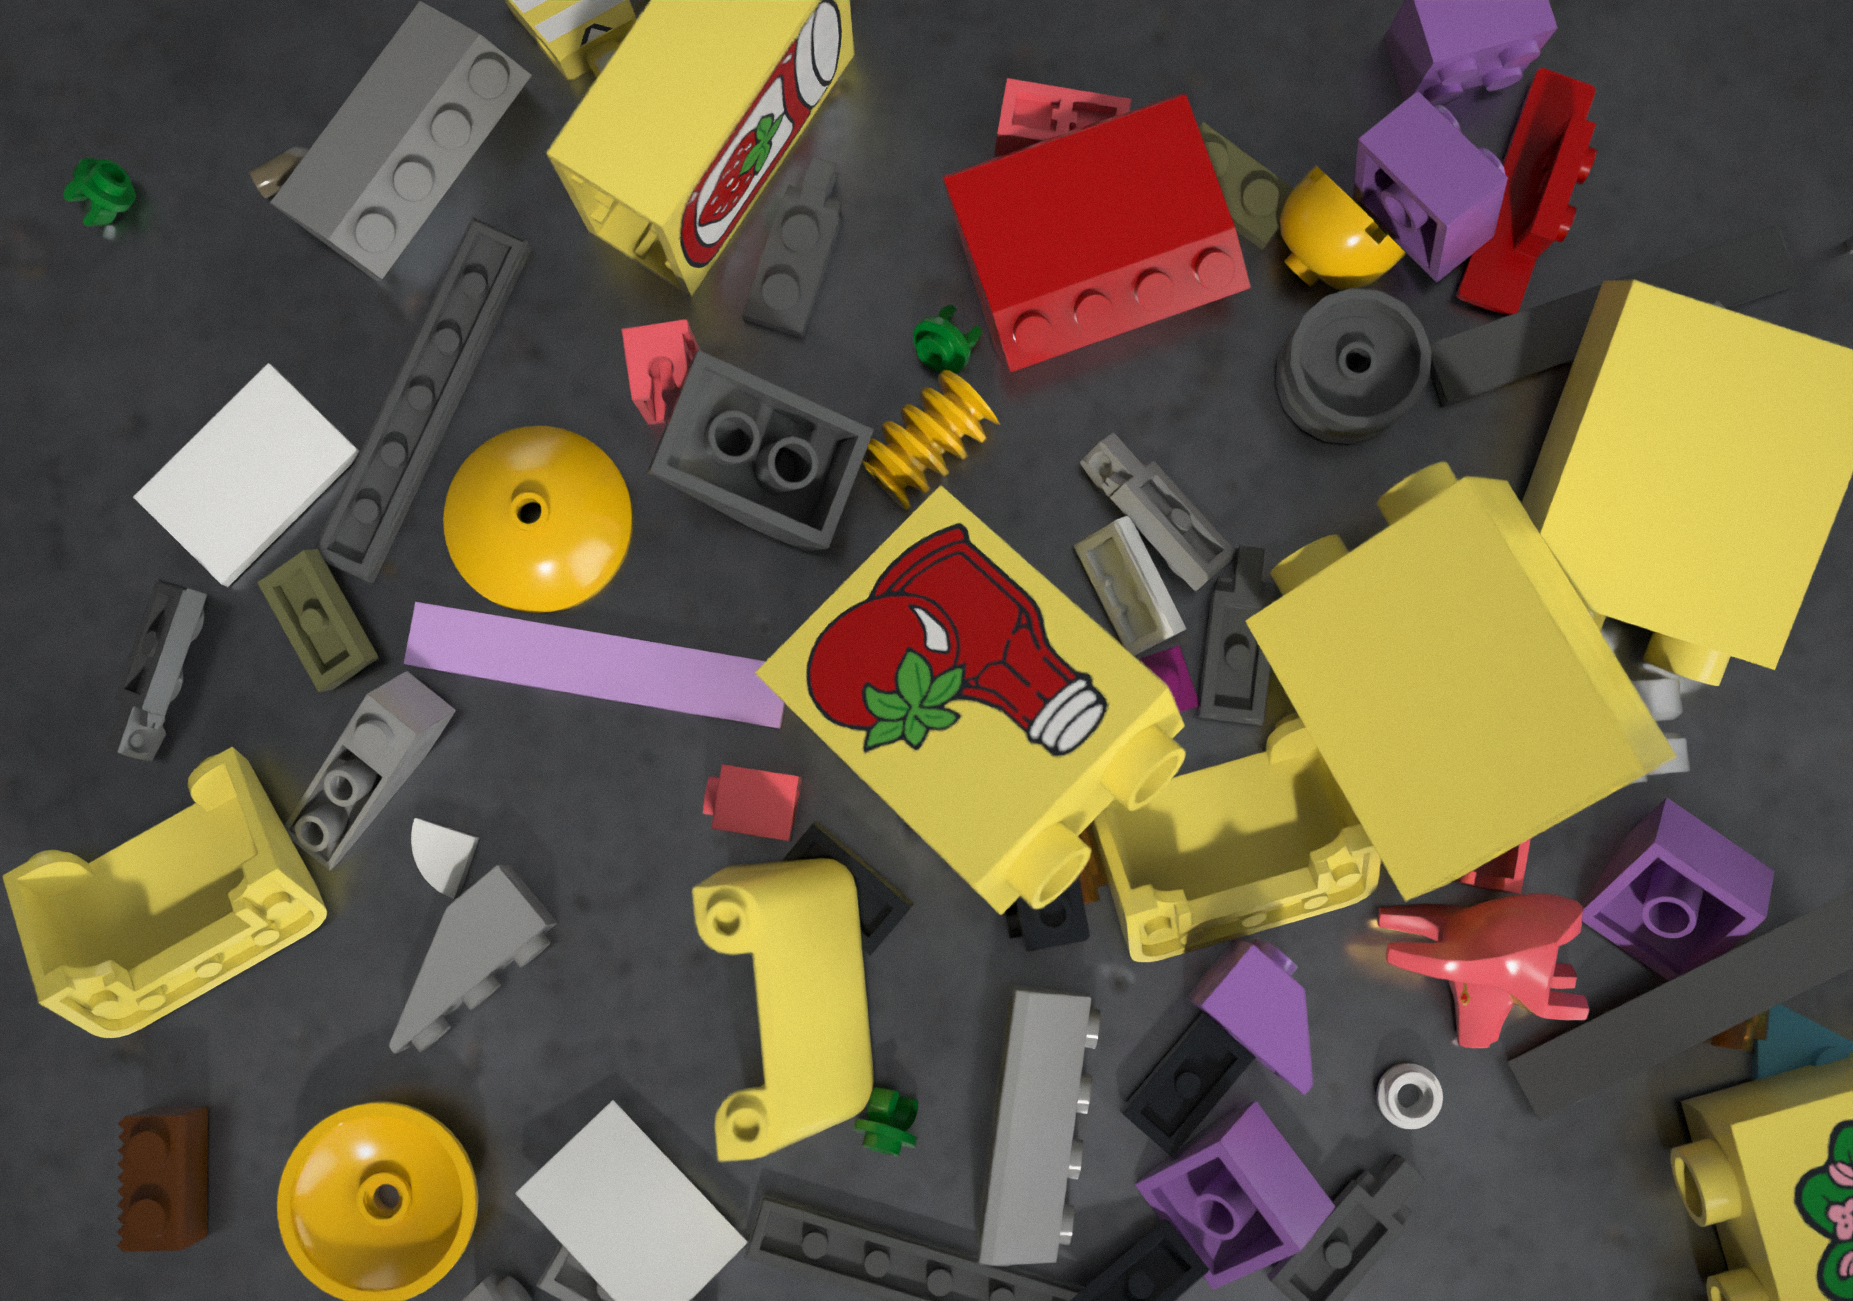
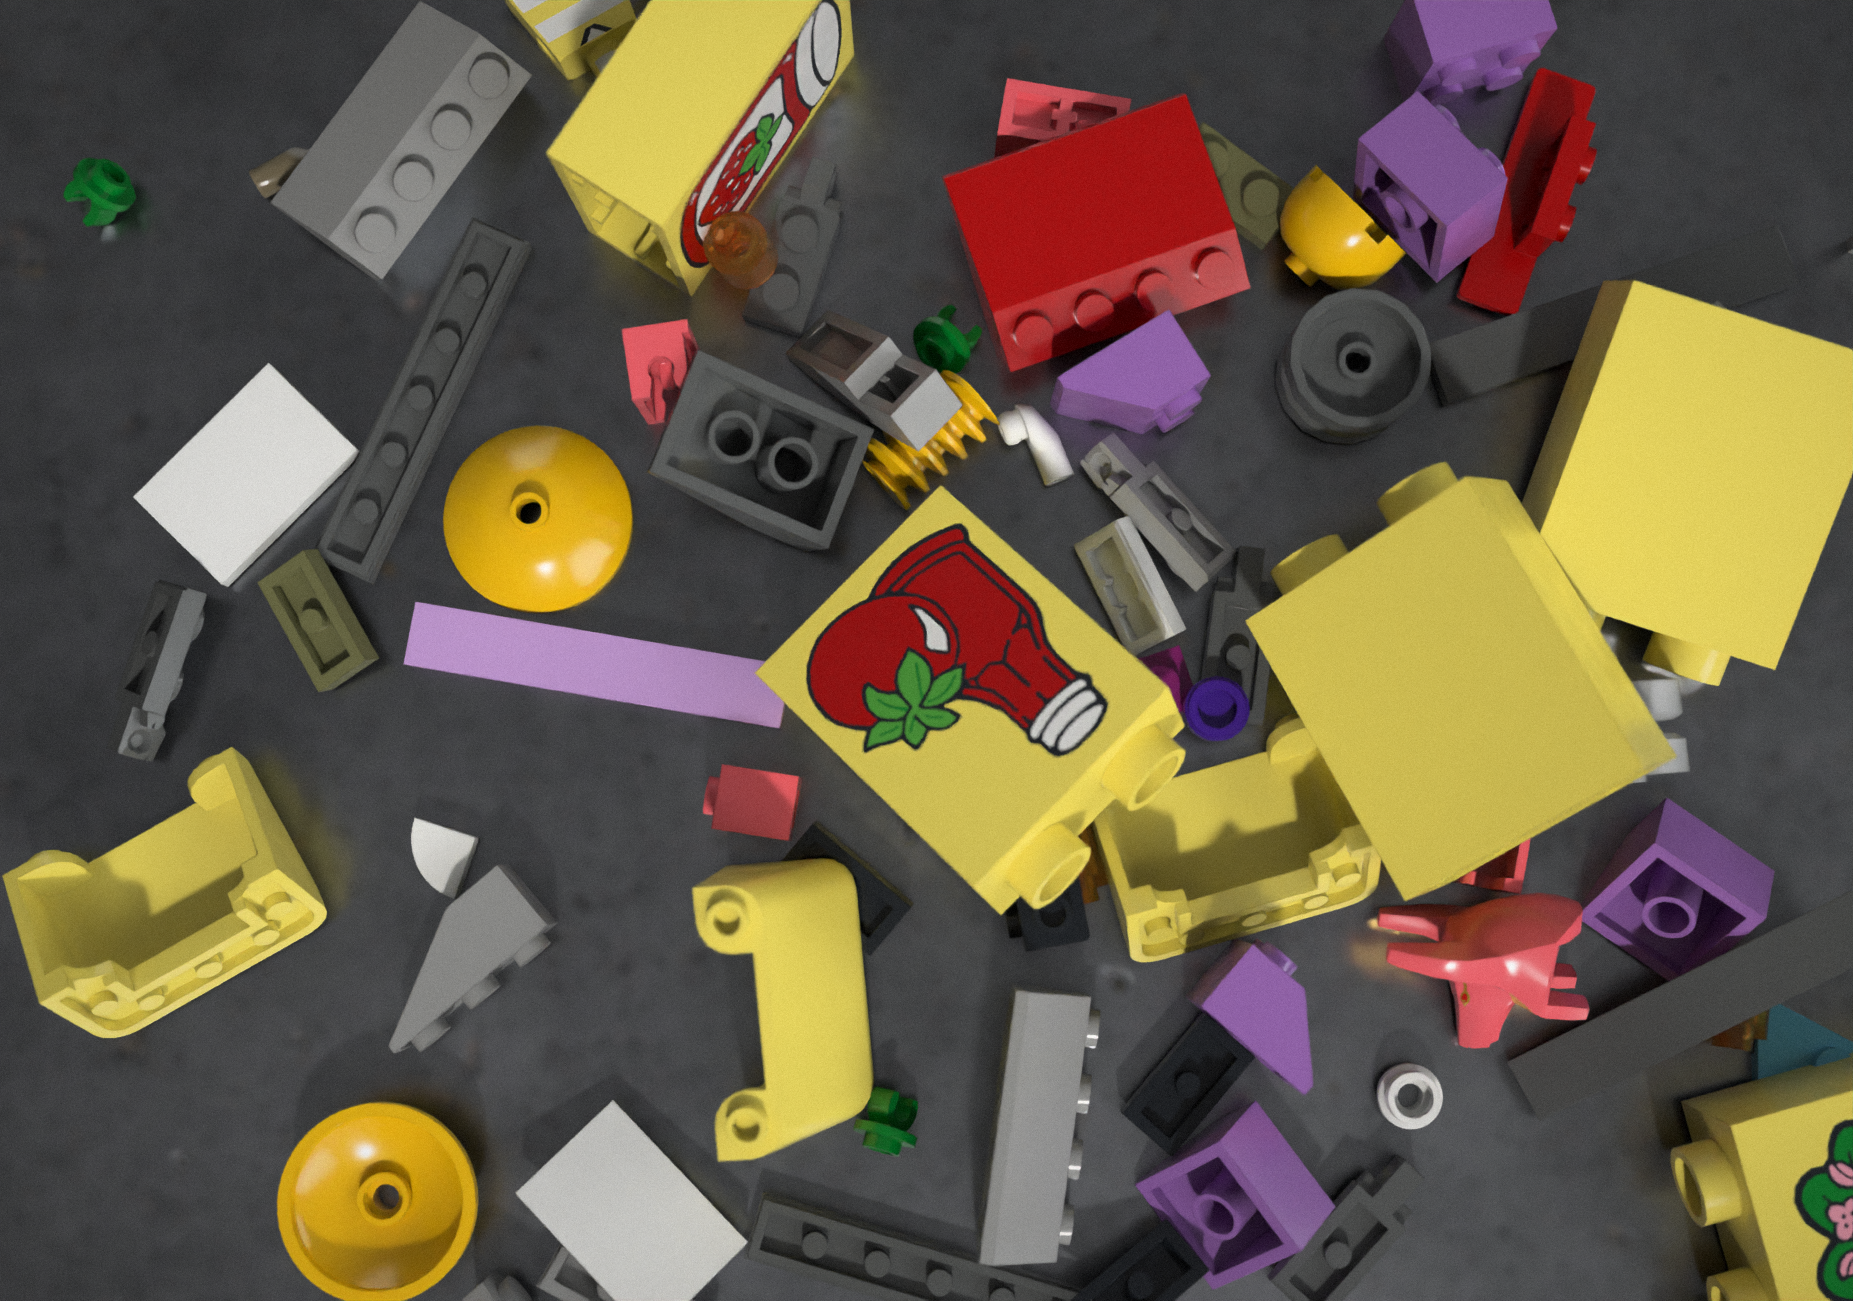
reddish brown brick [117,1106,208,1252] -> none
light grey slope [284,671,456,871] -> none
none -> clear orange brick [703,211,778,289]
none -> light grey slope [785,310,963,452]
none -> white arm [997,404,1074,487]
none -> medium lavender slope [1050,310,1211,434]
none -> dark purple tile [1182,676,1250,741]

